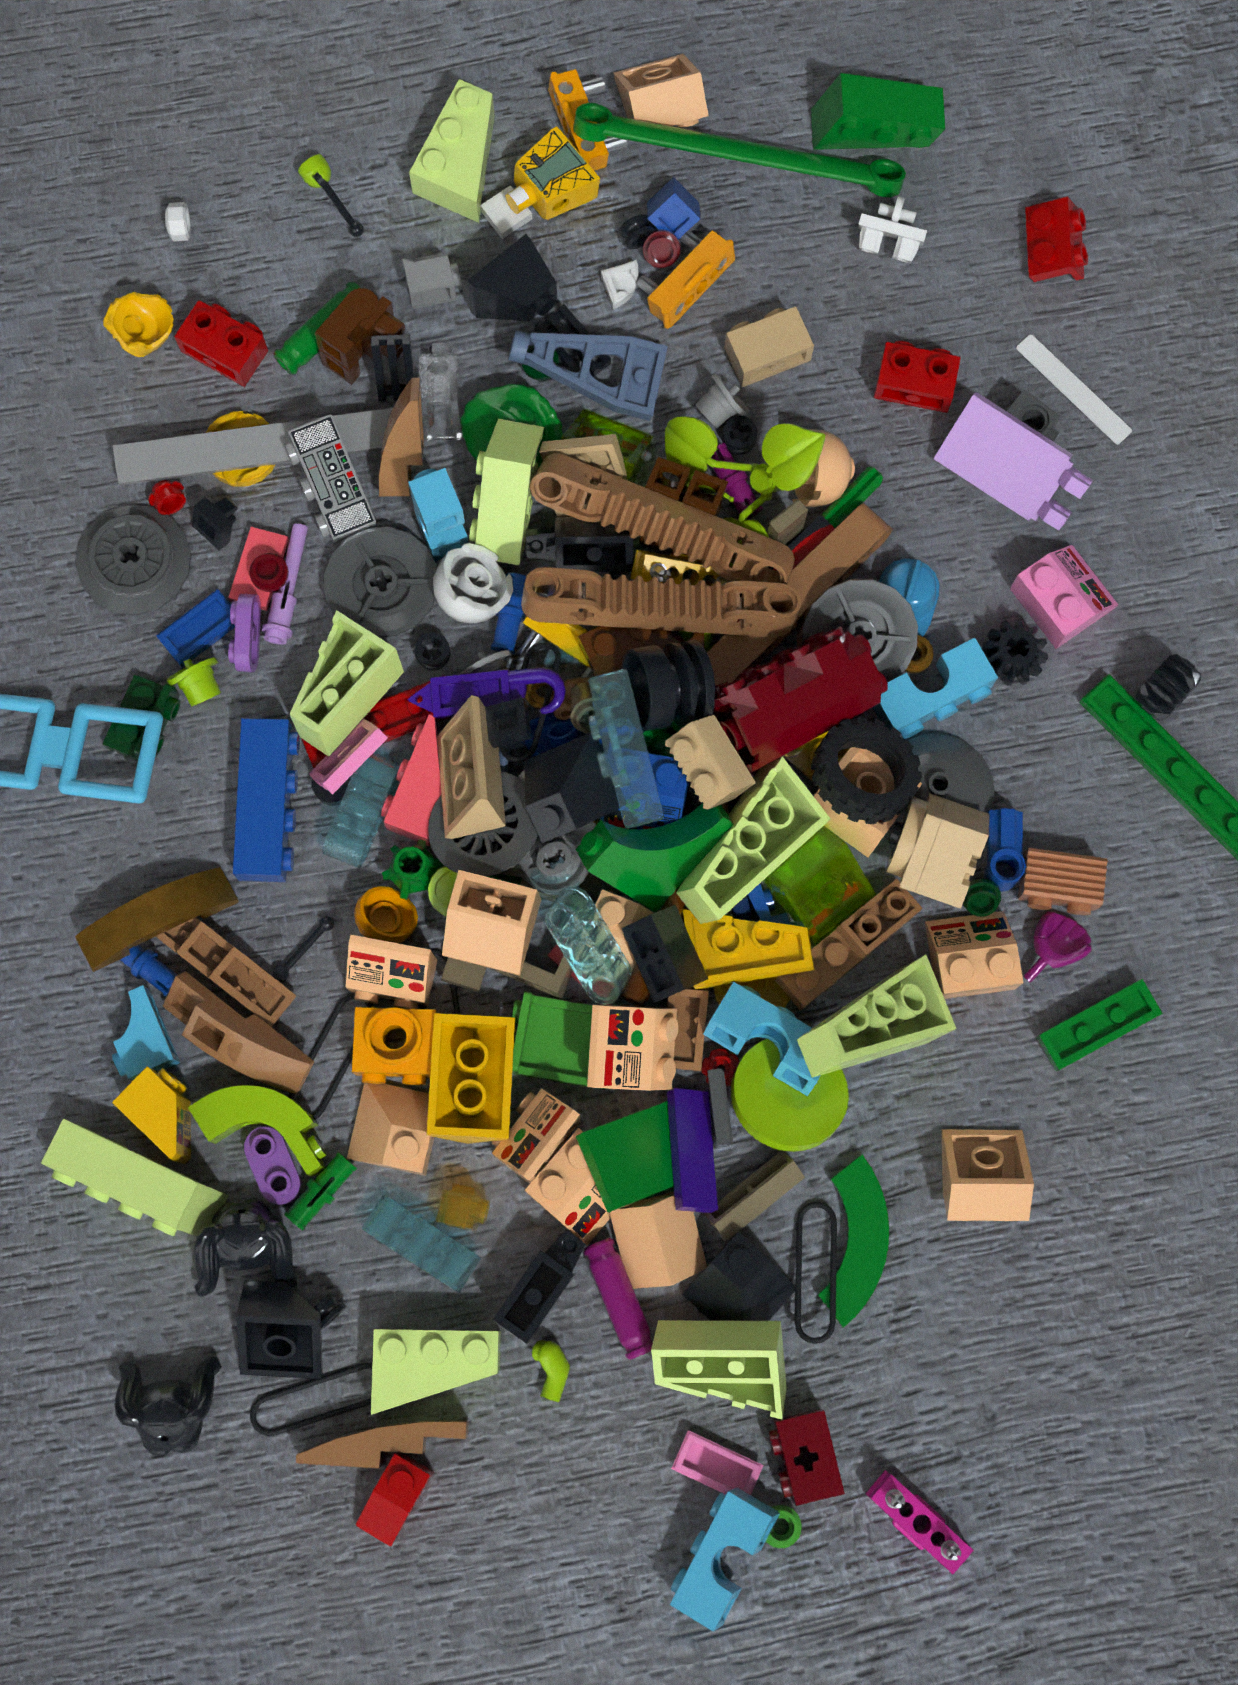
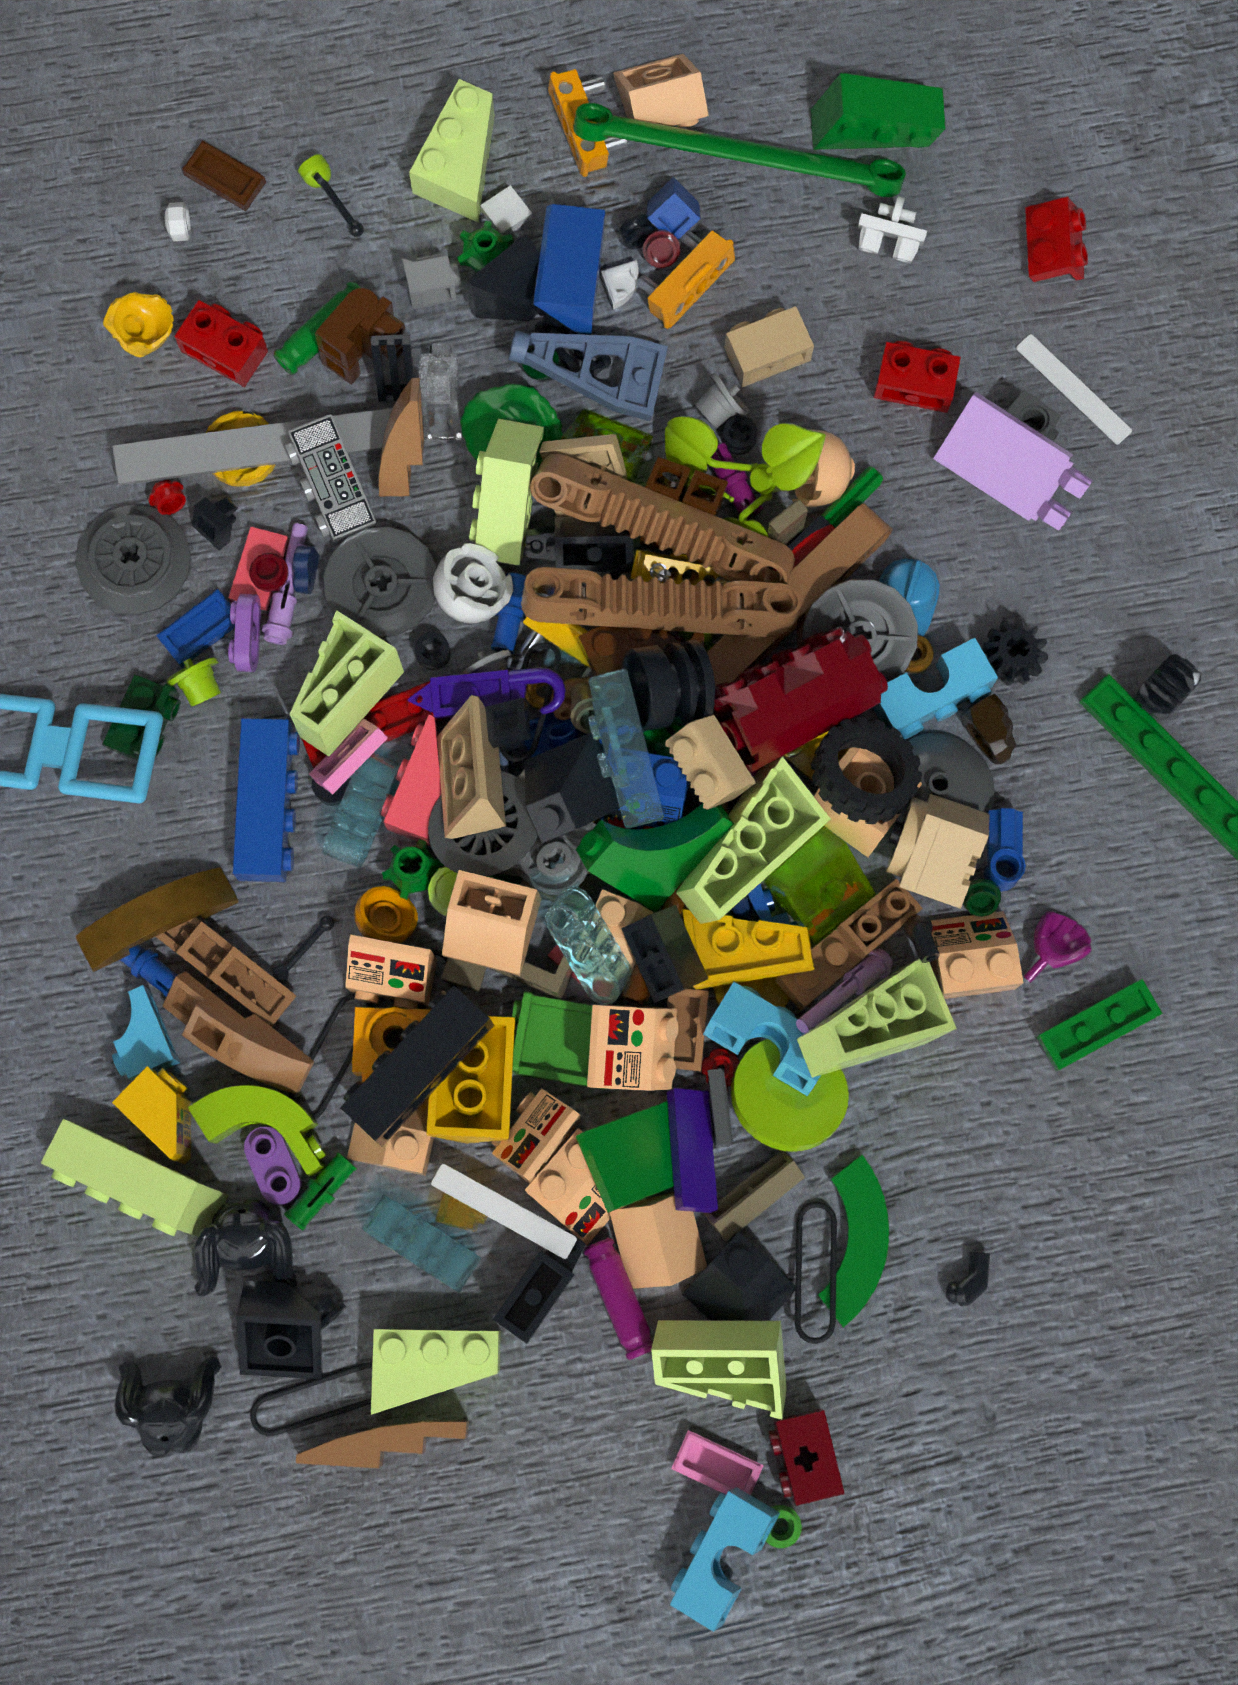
red slope [355,1452,434,1547] -> none
medium azure arch [408,468,469,561] -> none
yellow torso [505,126,600,220] -> none
lime arm [532,1340,570,1402] -> none
dark pink piece [865,1470,974,1575] -> none
light nougat slope [941,1129,1034,1221] -> none
bright pink slope [1010,545,1118,649] -> none
nougat brick [1018,848,1108,915] -> none
none -> reddish brown tile [182,140,266,211]
none -> dark blue tile [293,545,320,594]
none -> black brick [340,986,495,1147]
none -> white sticker [431,1164,577,1259]
none -> green rock [457,221,514,273]
none -> blue slope [533,204,605,335]
none -> lavender pin [796,949,893,1033]
none -> black arm [904,915,940,963]
none -> black arm [946,1252,990,1306]
none -> dark brown rock [961,693,1016,764]

